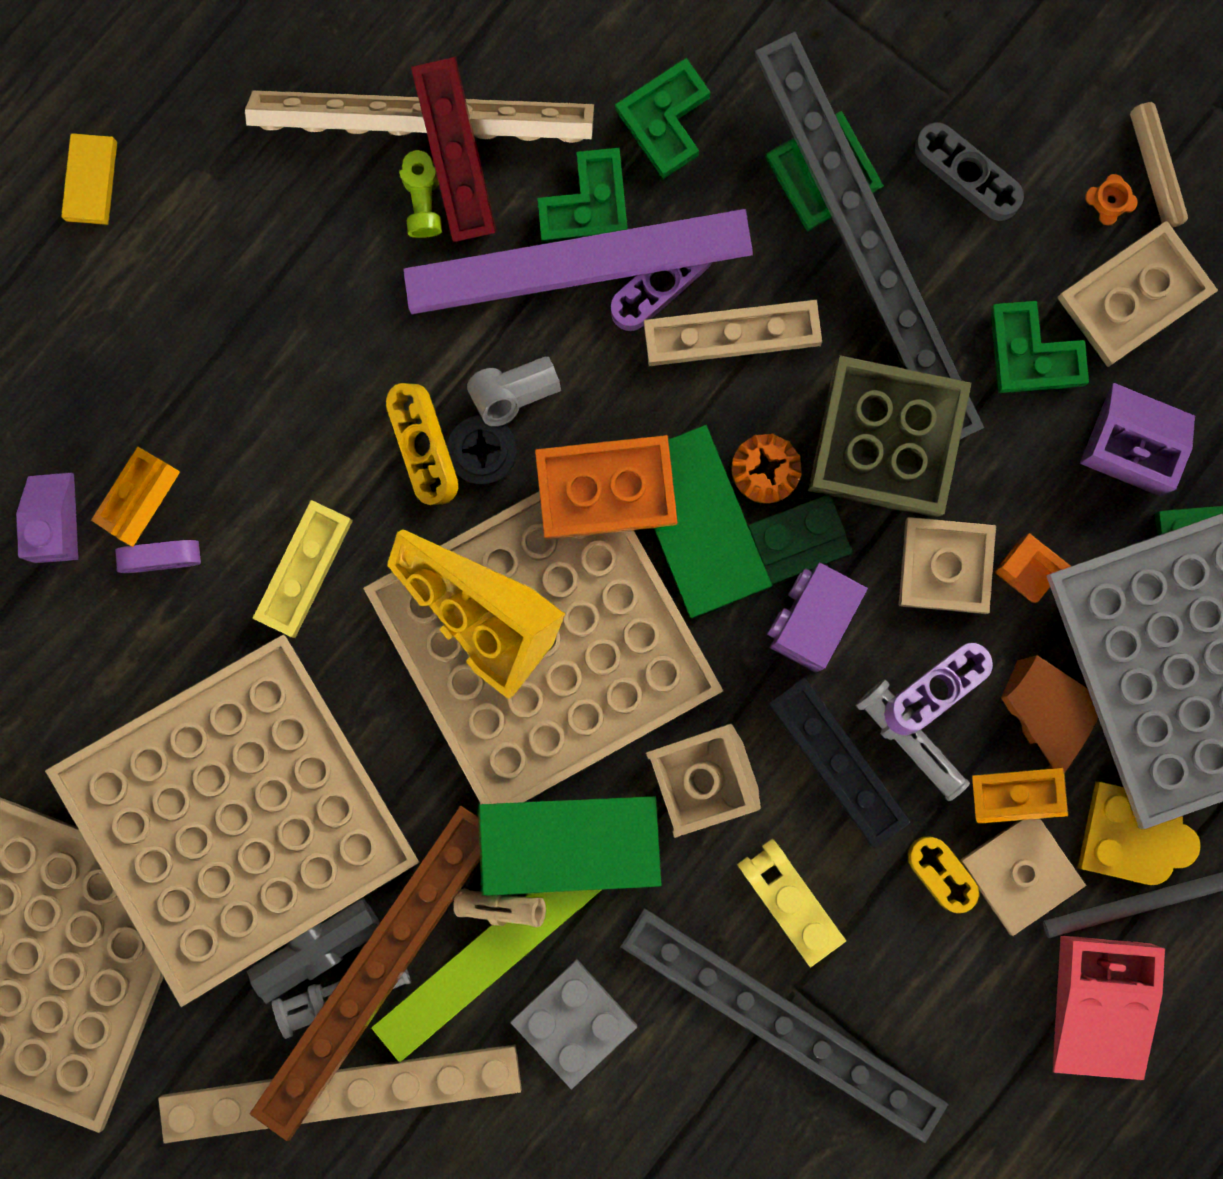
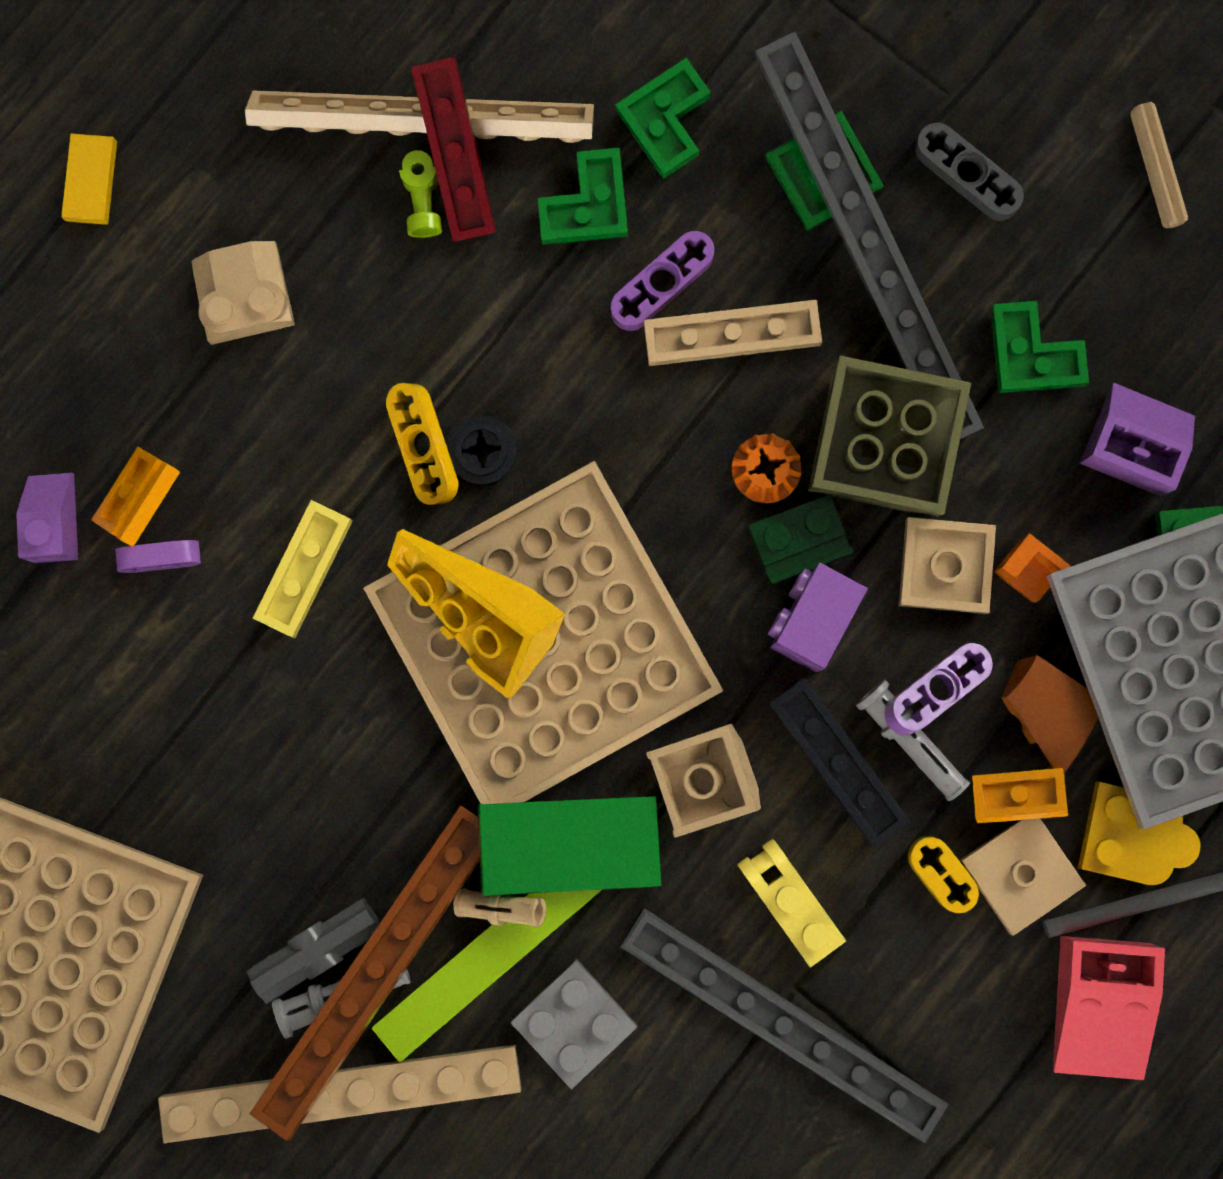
tan plate [45,634,419,1007] -> none
medium lavender tile [404,209,753,314] -> none
light grey piece [467,356,561,426] -> none
orange plate [535,435,678,539] -> none
green tile [653,425,772,619] -> none
tan plate [1057,221,1218,367] -> none
orange plate [1085,174,1138,225] -> none
none -> tan slope [191,241,295,345]

